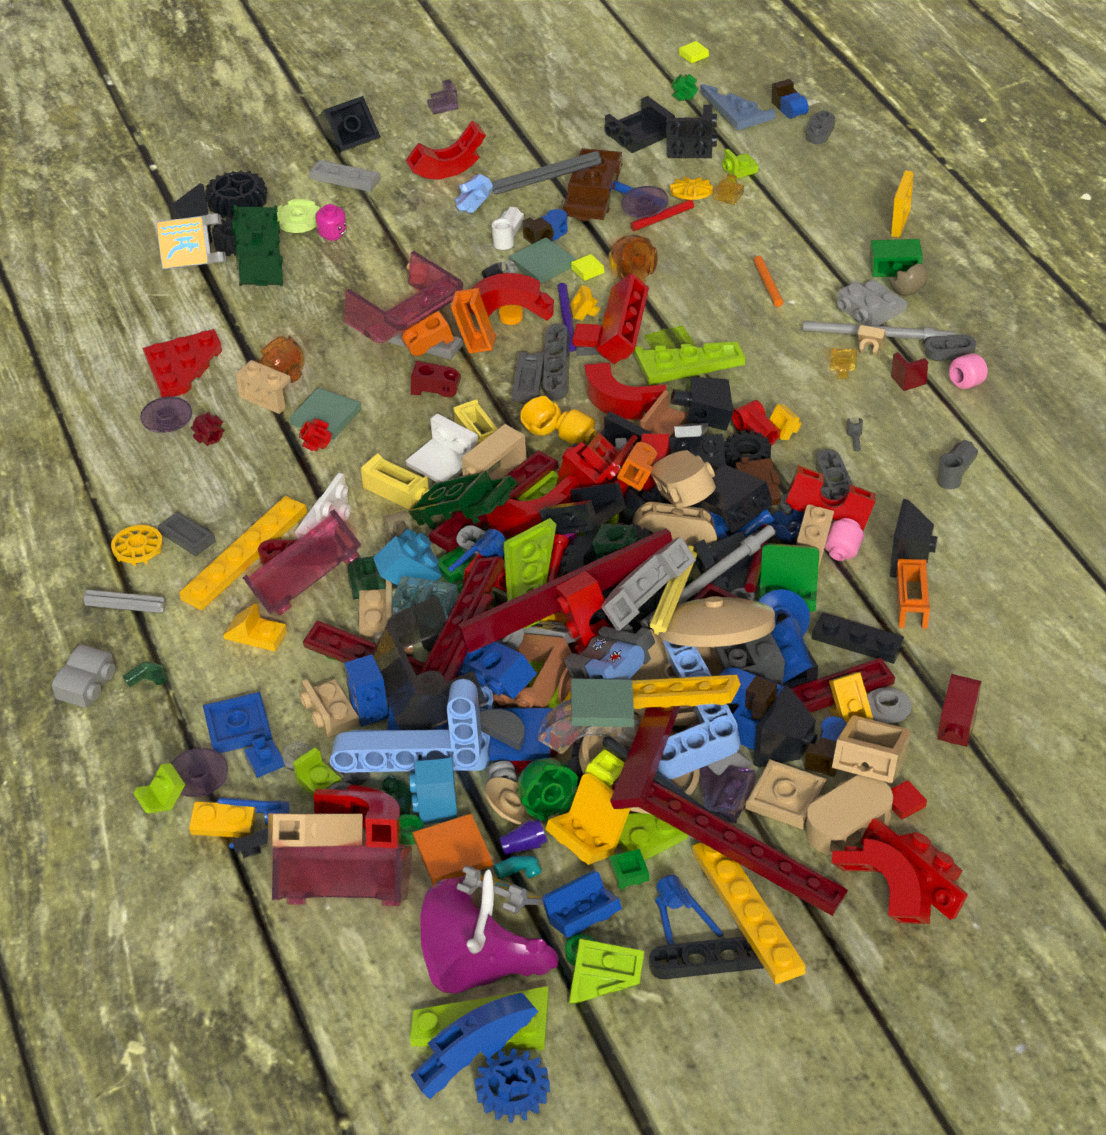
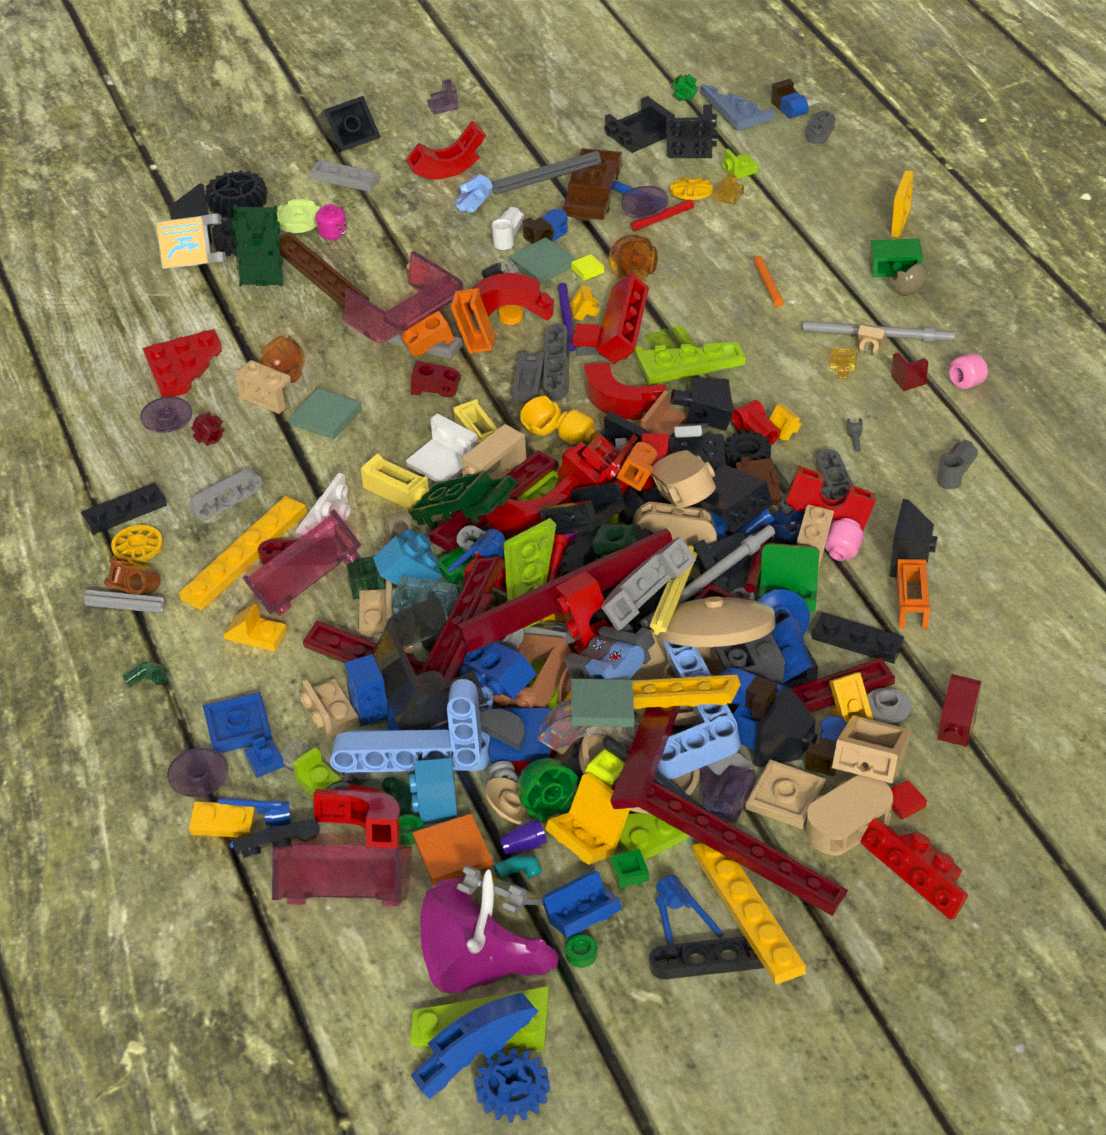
light grey brick [52,644,115,708] -> none
lime bracket [133,763,185,814] -> none
dark grey tile [158,512,216,556] -> none
tan slope [268,813,363,847] -> none
red gear [299,418,332,452] -> none
lime wing [568,939,644,1005] -> none
neon yellow tile [679,41,709,64] -> none
red arch [831,839,931,924] -> none
light grey plate [837,279,908,326] -> none
dark grey plate [924,334,976,361] -> none
none -> black plate [81,483,167,535]
none -> dark orange piece [104,556,160,595]
none -> light grey beam [189,469,262,520]
none -> reddish brown tile [279,232,370,314]

